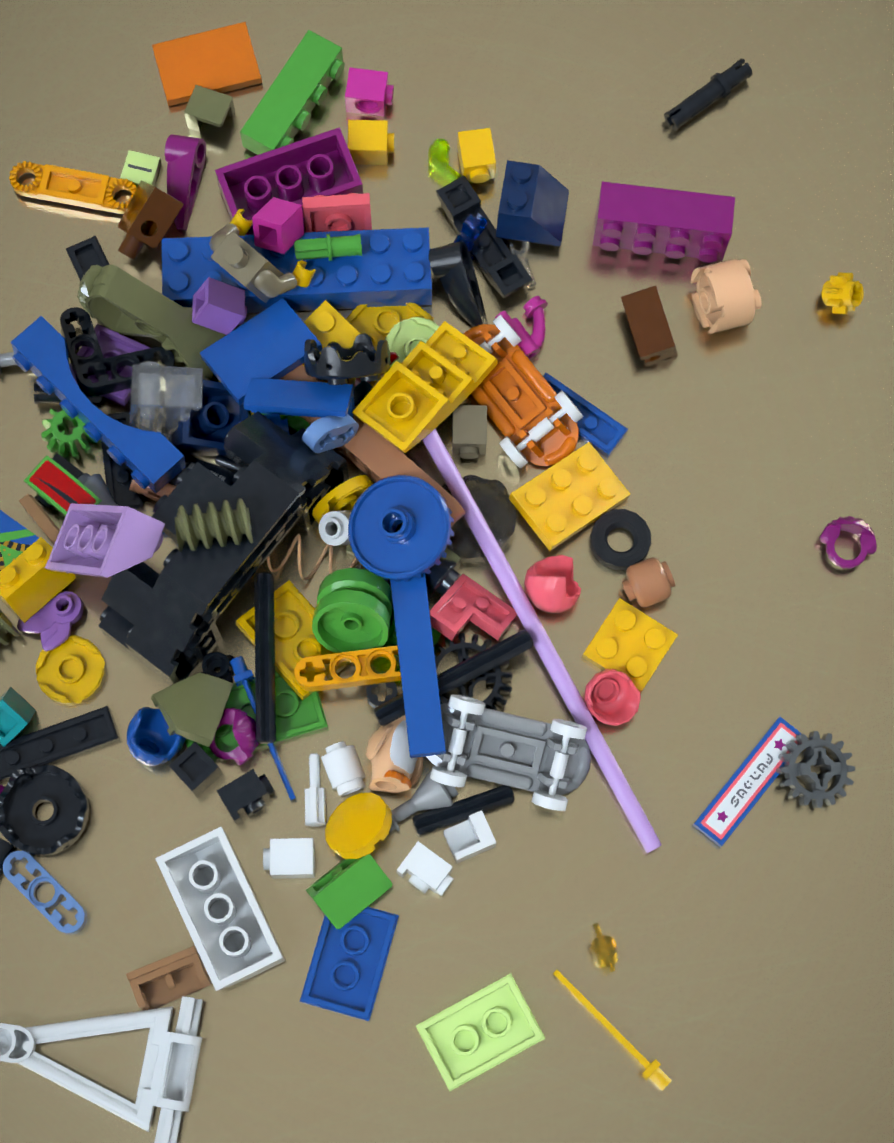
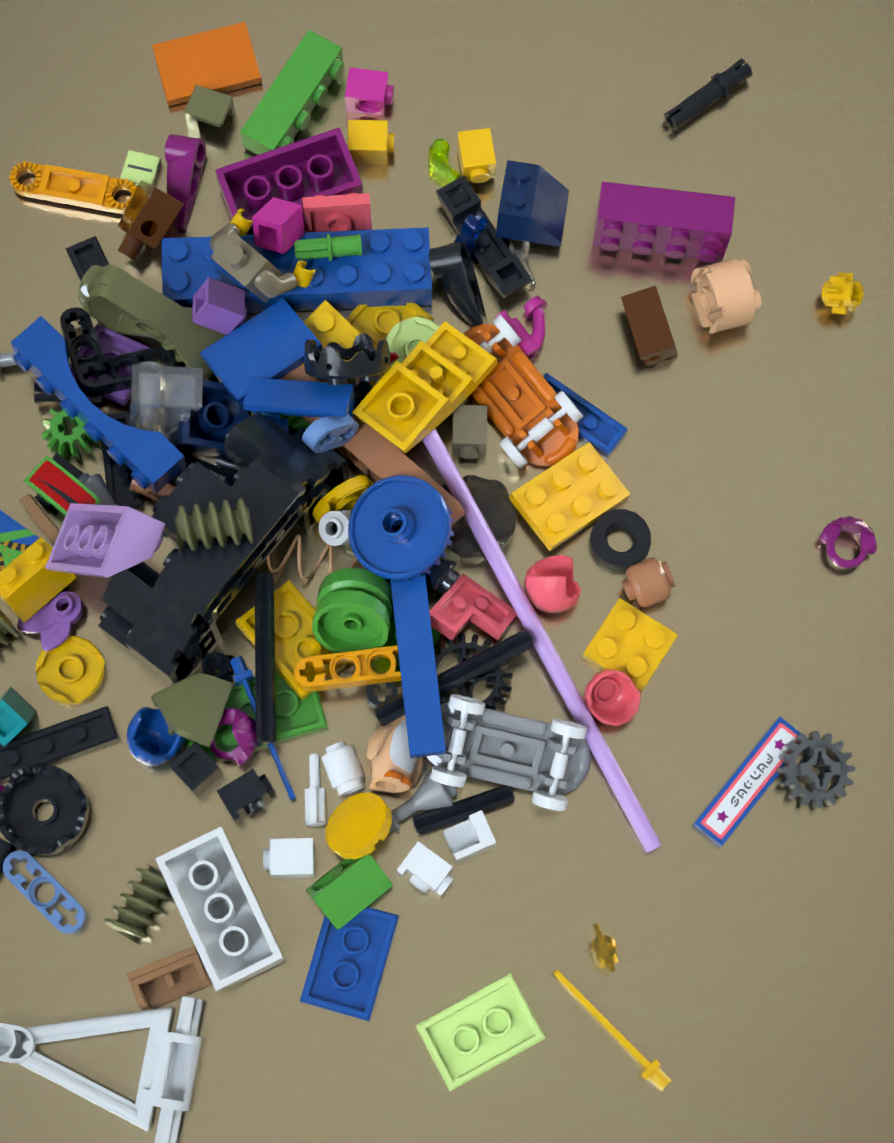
none -> olive piece [104,863,172,944]

